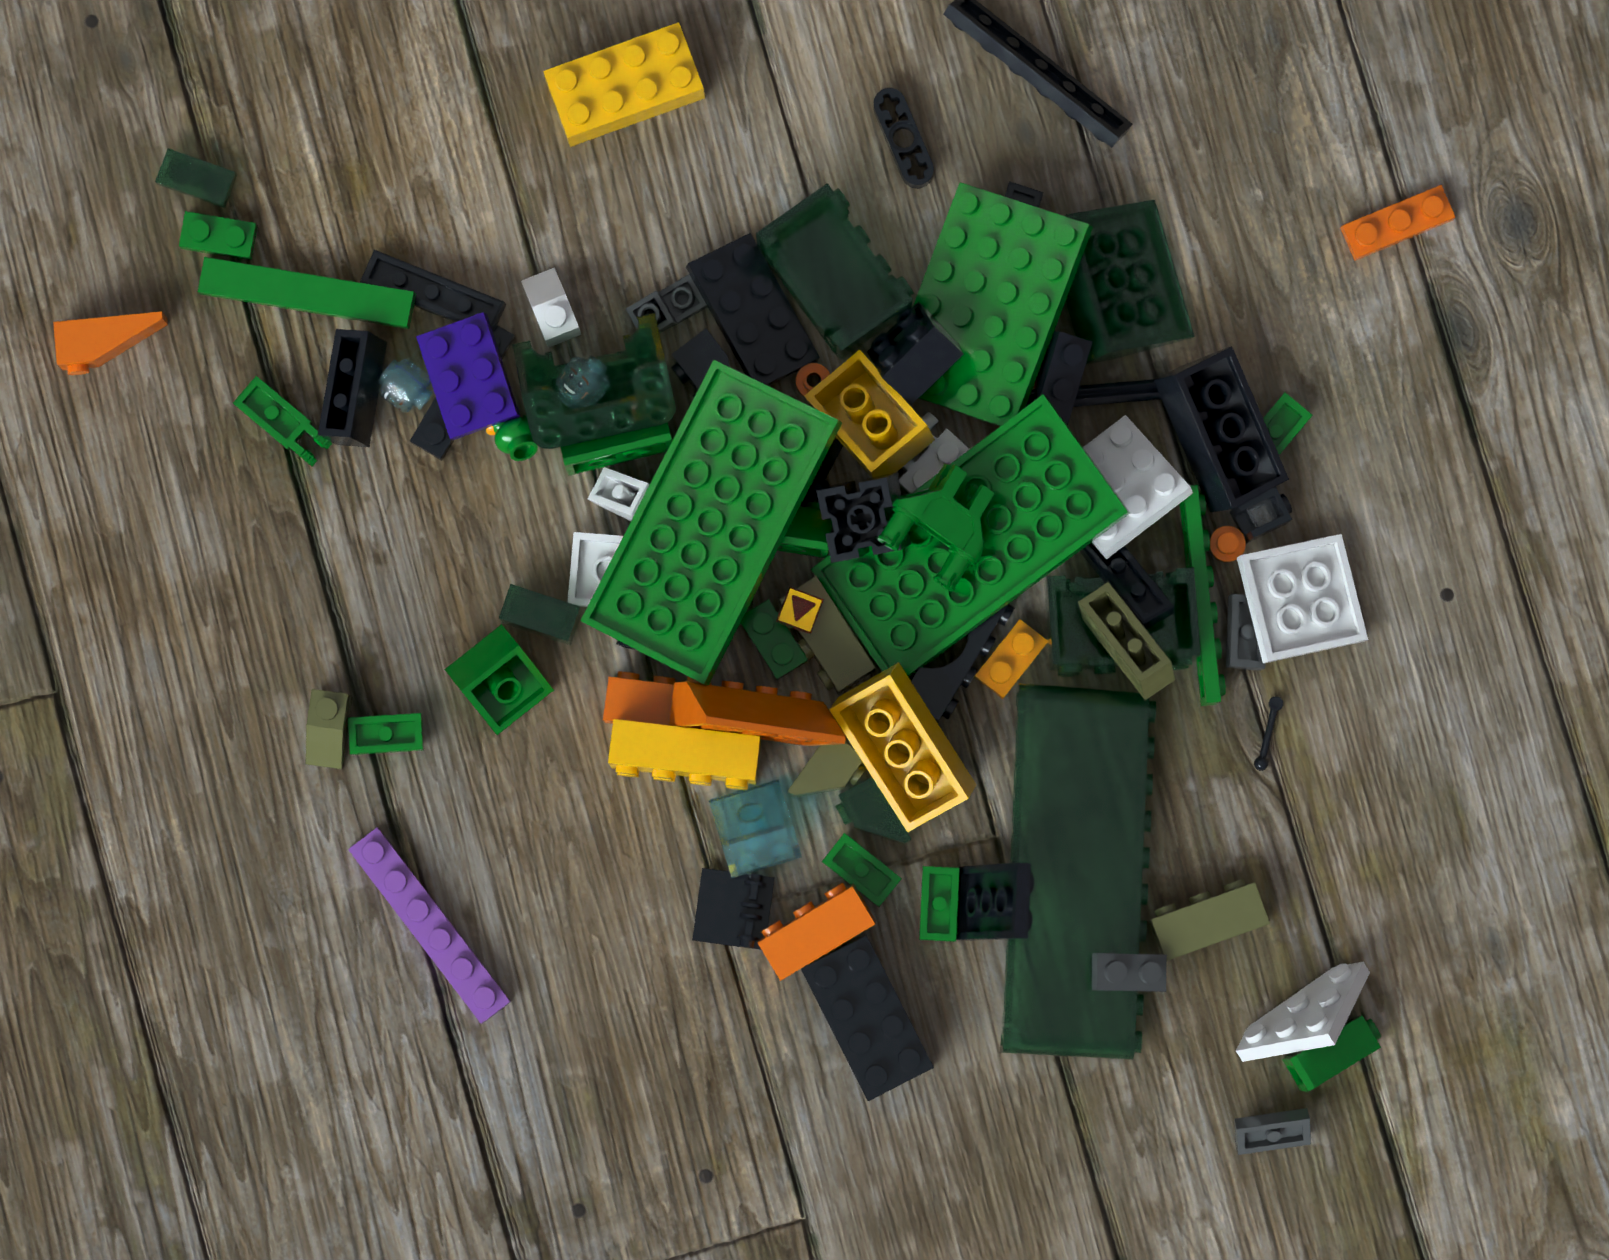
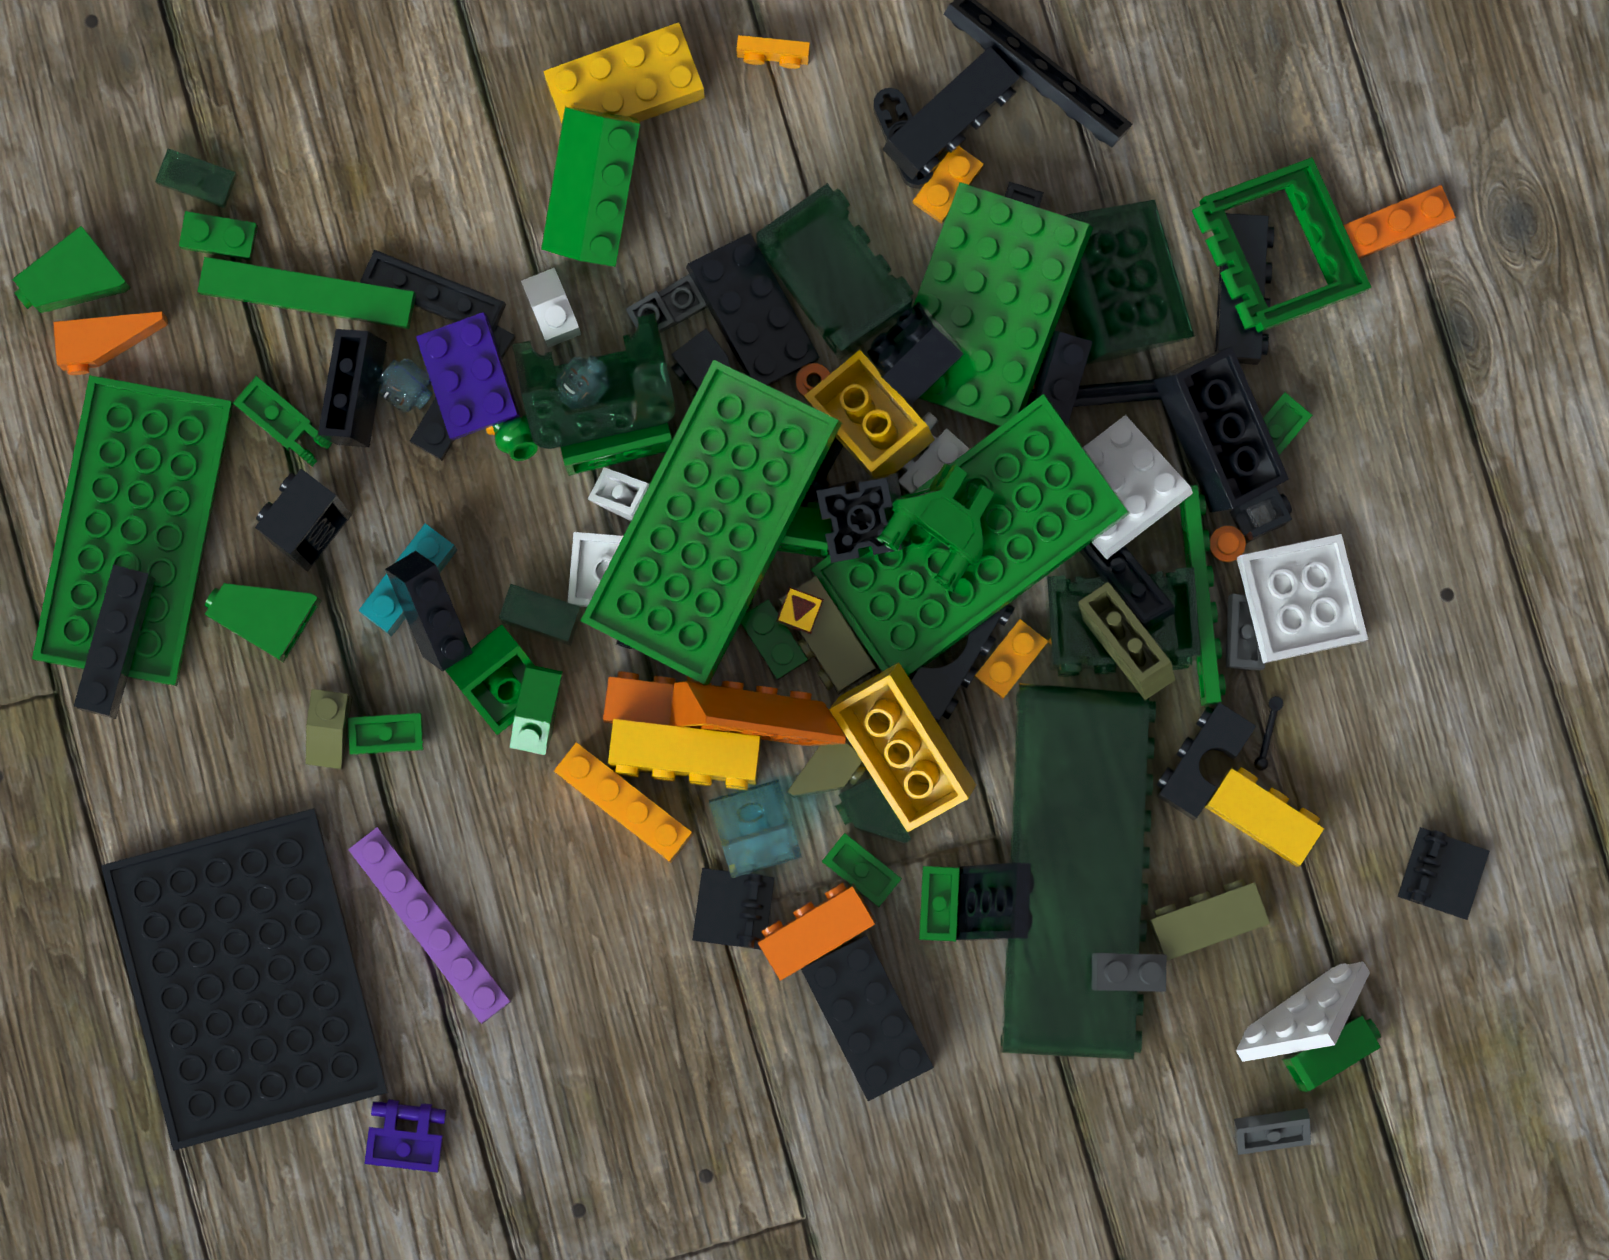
none -> green slope [12,226,131,313]
none -> green plate [32,375,233,686]
none -> black brick [74,565,155,719]
none -> black plate [101,808,389,1151]
none -> green slope [205,583,322,663]
none -> black brick [255,469,352,572]
none -> teal brick [358,523,457,637]
none -> dark purple plate [364,1099,447,1173]
none -> black brick [385,550,473,671]
none -> green slope [509,664,563,755]
none -> green slope [541,106,640,267]
none -> light orange brick [554,742,693,863]
none -> light orange plate [737,35,810,69]
none -> black brick [883,47,1020,180]
none -> light orange plate [913,146,984,224]
none -> black arch [1156,702,1256,820]
none -> green hinge [1192,157,1372,333]
none -> yellow brick [1205,767,1324,867]
none -> black brick [1215,213,1274,365]
none -> black hinge [1397,827,1490,920]

